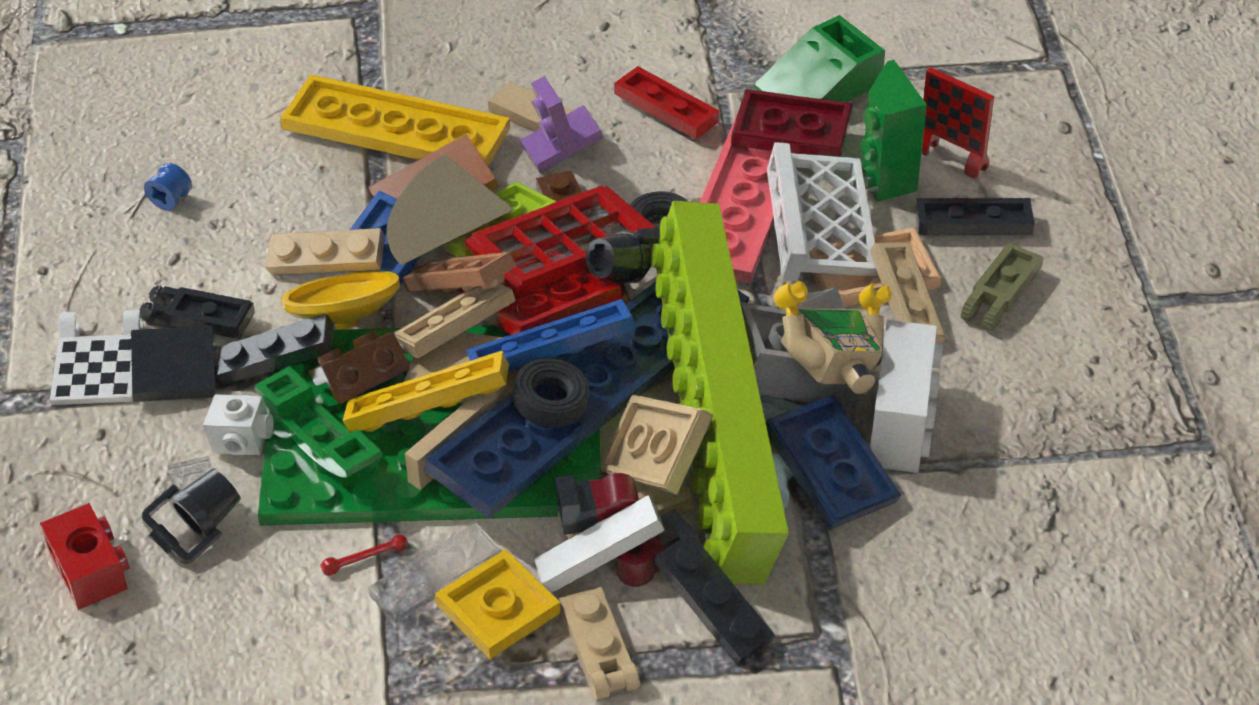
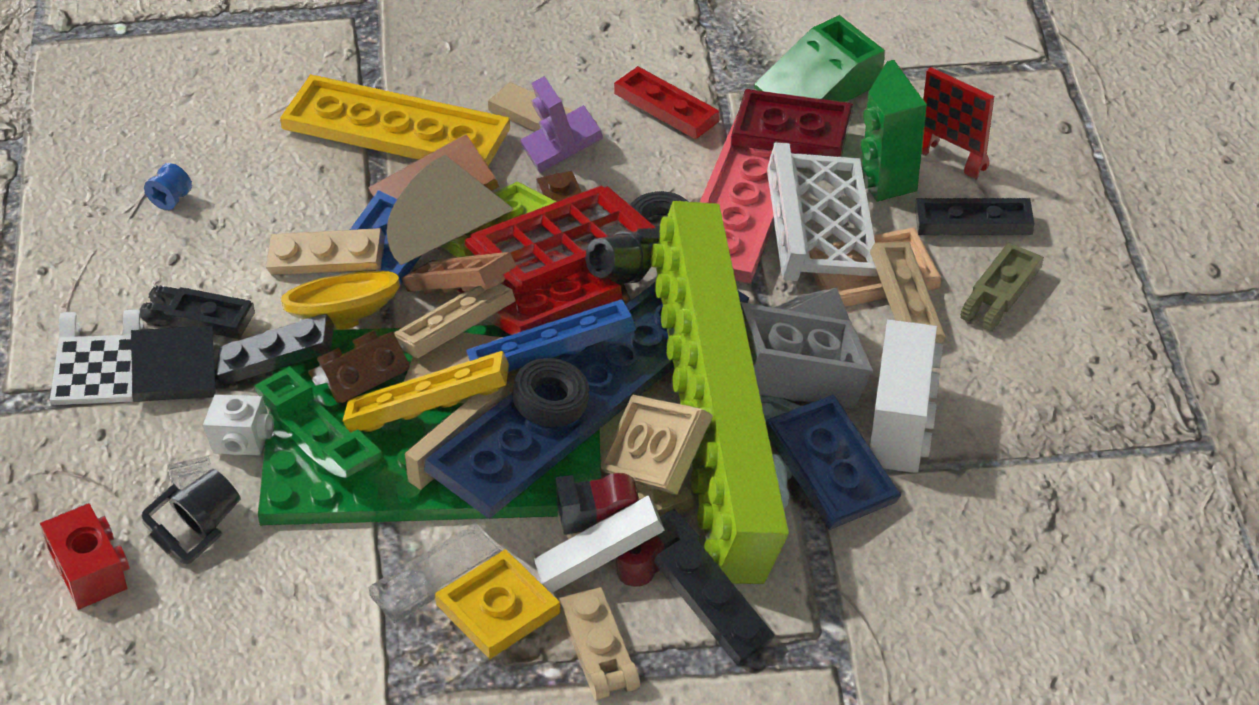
red hinge [320,534,408,576] -> none
torso [774,281,892,394] -> none

